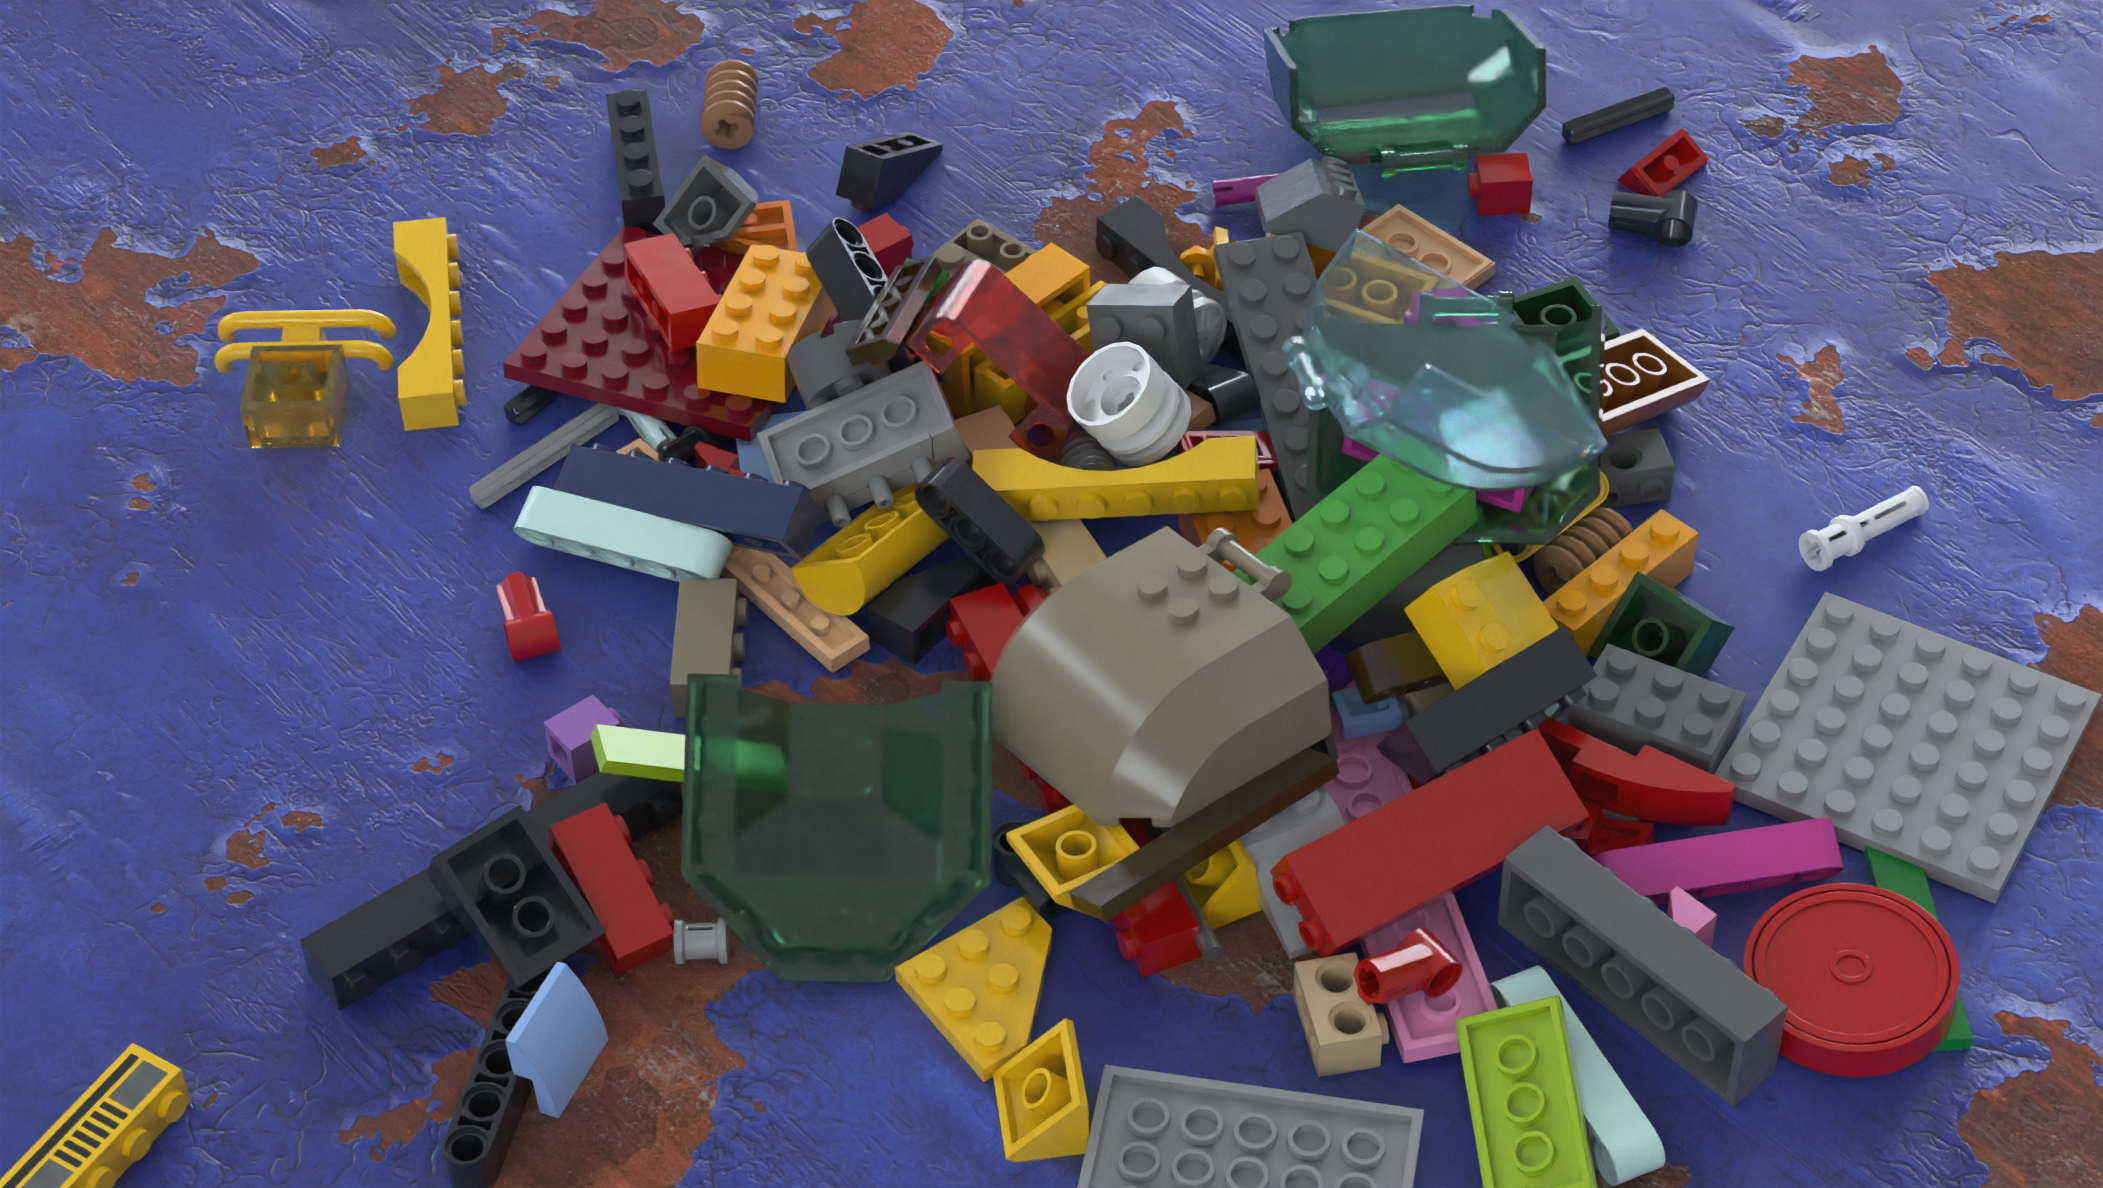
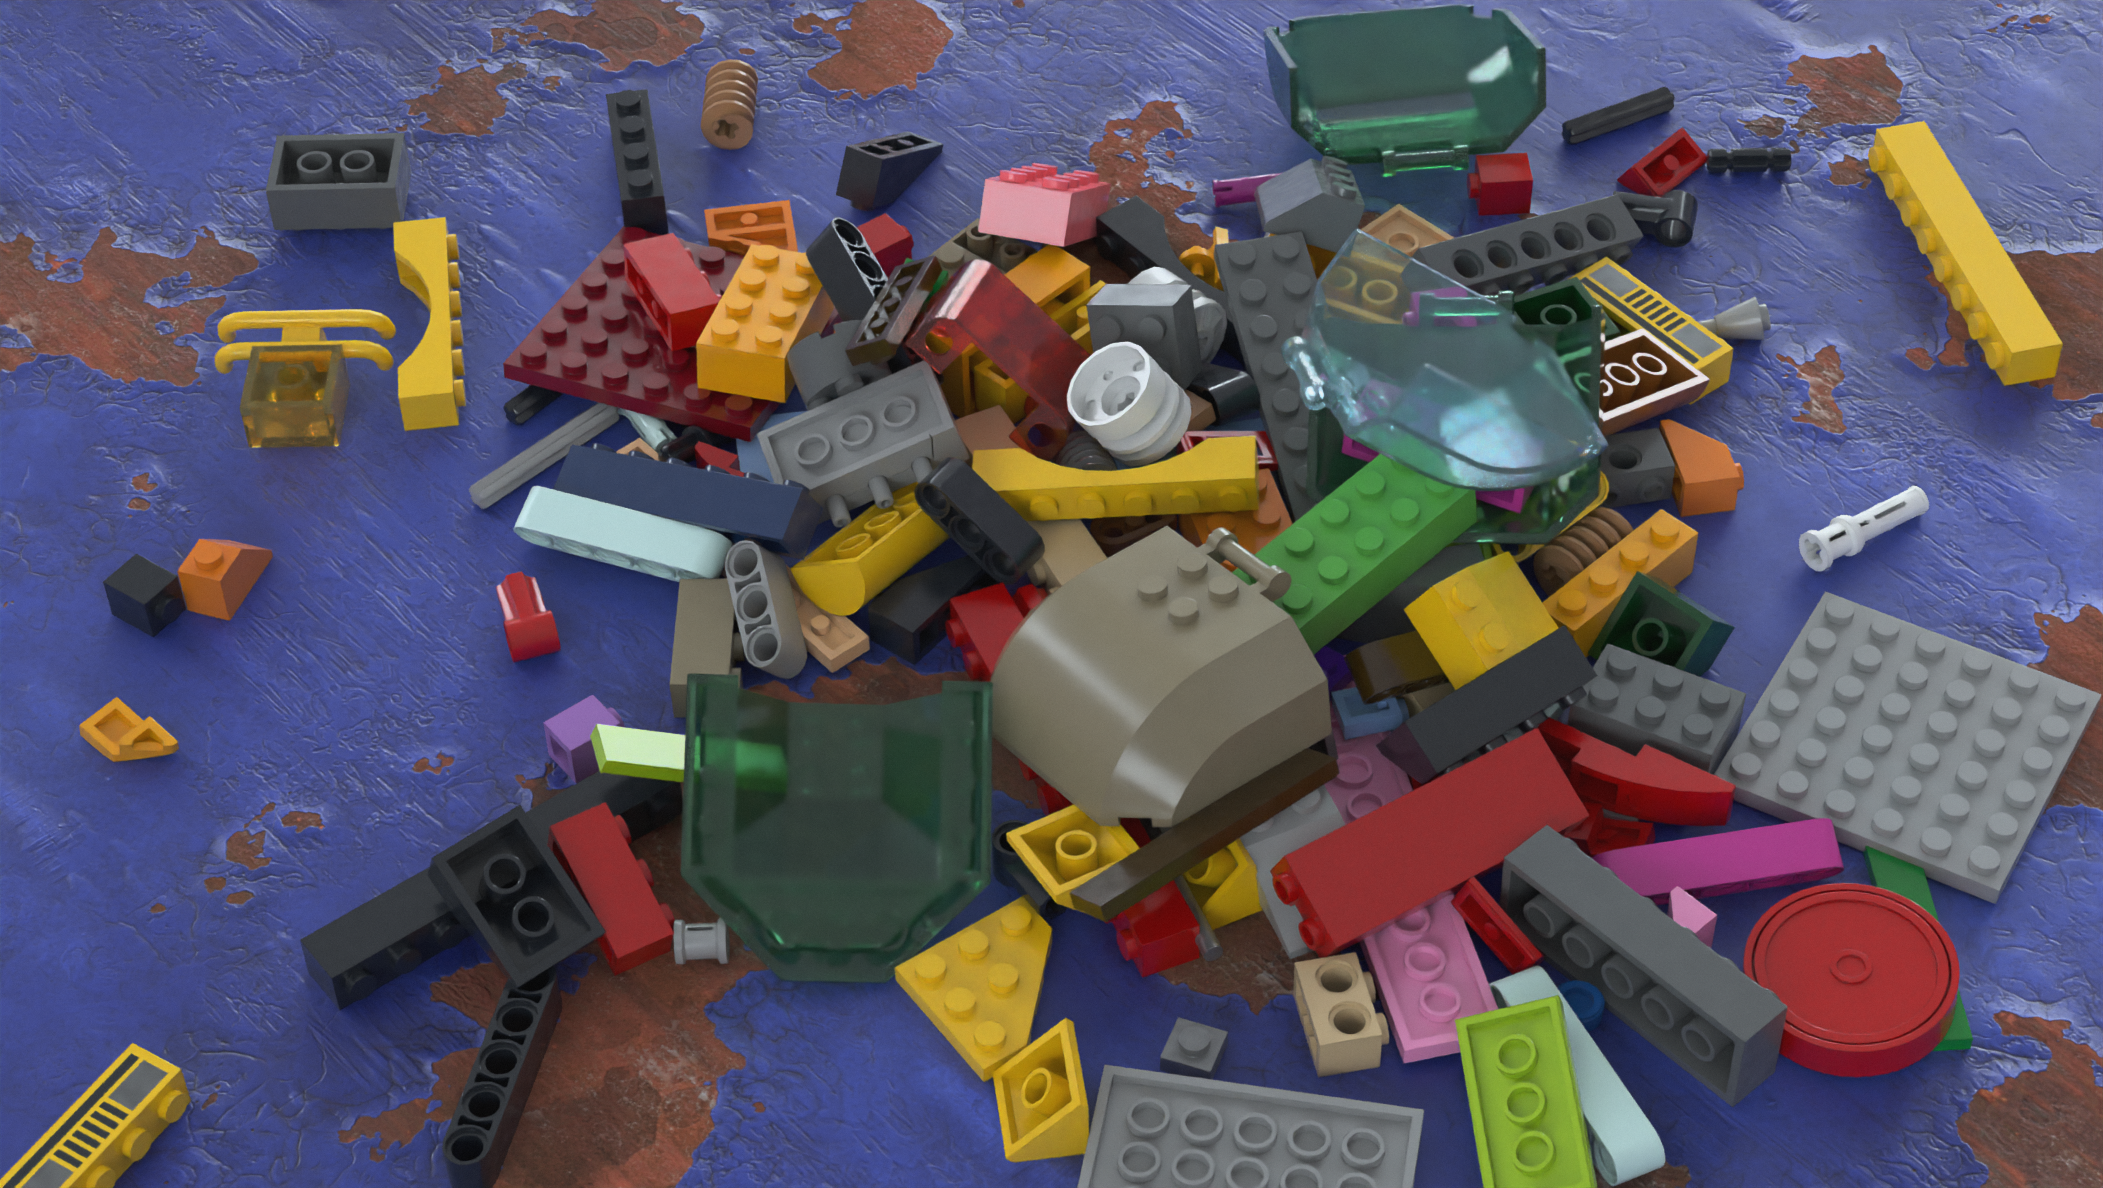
light blue slope [505,961,609,1119] -> none
dark grey slope [653,155,758,248] -> none
red piece [1353,928,1463,1005] -> none
none -> light orange slope [79,697,179,762]
none -> black brick [103,554,186,637]
none -> orange slope [177,539,273,621]
none -> dark grey brick [266,133,411,231]
none -> light grey beam [725,540,807,679]
none -> coral brick [978,163,1111,247]
none -> reddish brown plate [1090,514,1177,557]
none -> flat silver plate [1160,1017,1228,1080]
none -> dark grey brick [1399,194,1644,305]
none -> red slope [1451,876,1544,974]
none -> blue tile [1557,980,1605,1032]
none -> brick [1569,257,1734,405]
none -> orange slope [1659,419,1744,517]
none -> light grey cone [1698,296,1771,340]
none -> black axle [1706,147,1791,173]
none -> yellow brick [1868,121,2063,386]

